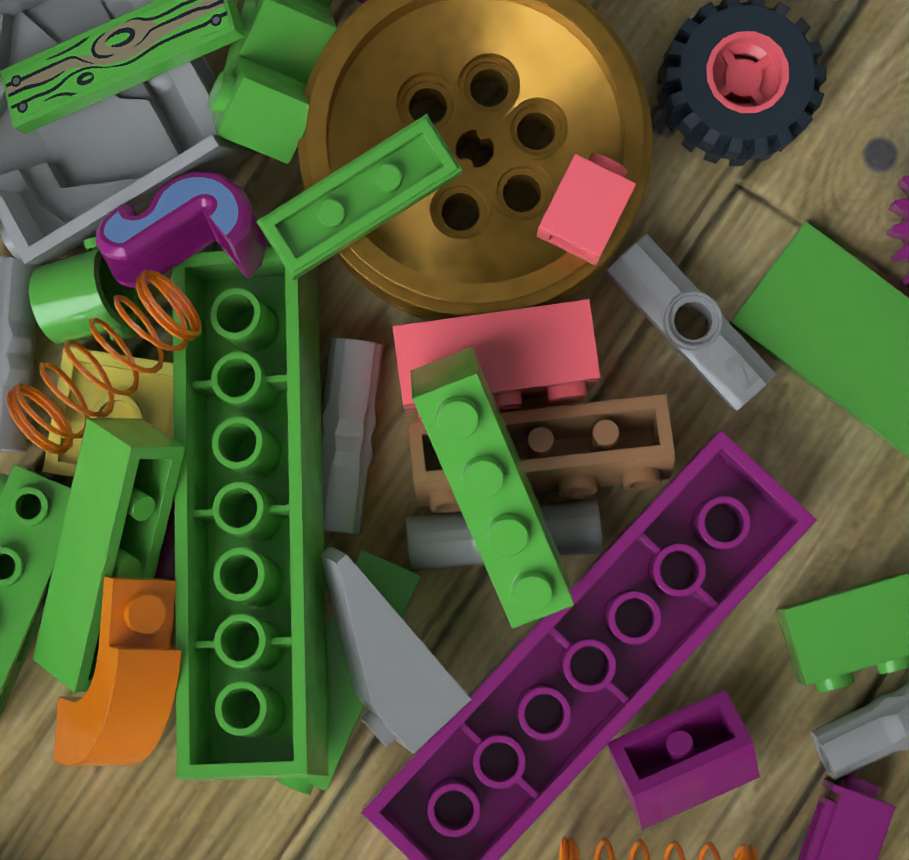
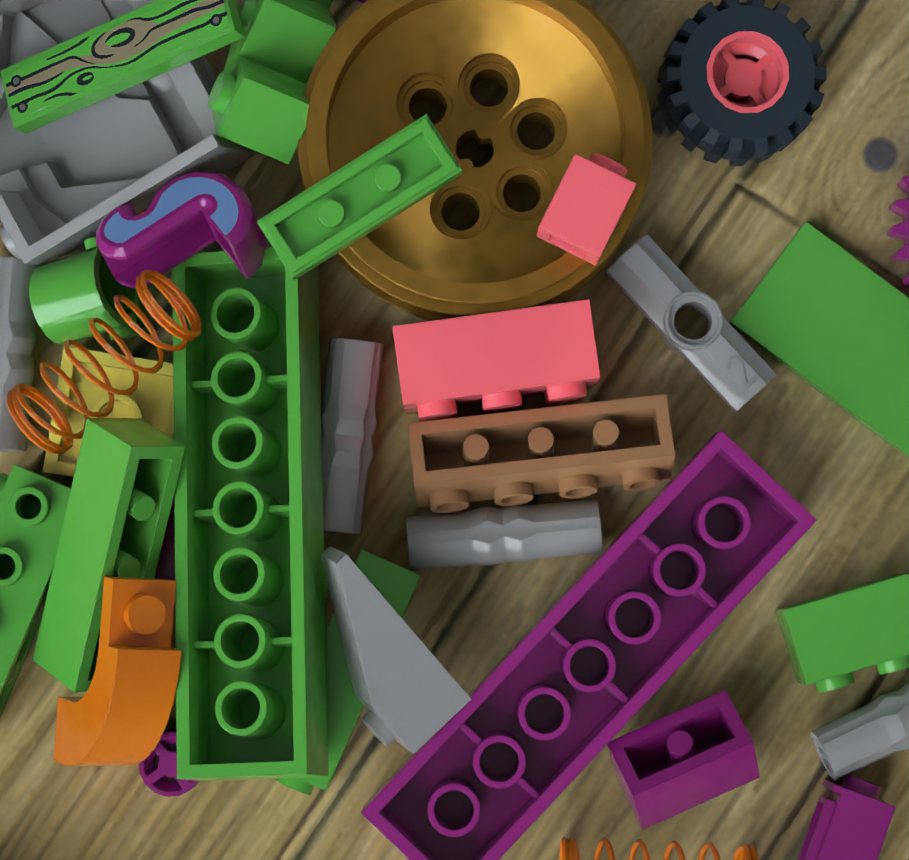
bright green brick [410,346,574,629] -> none
none -> magenta wheel [139,729,200,797]

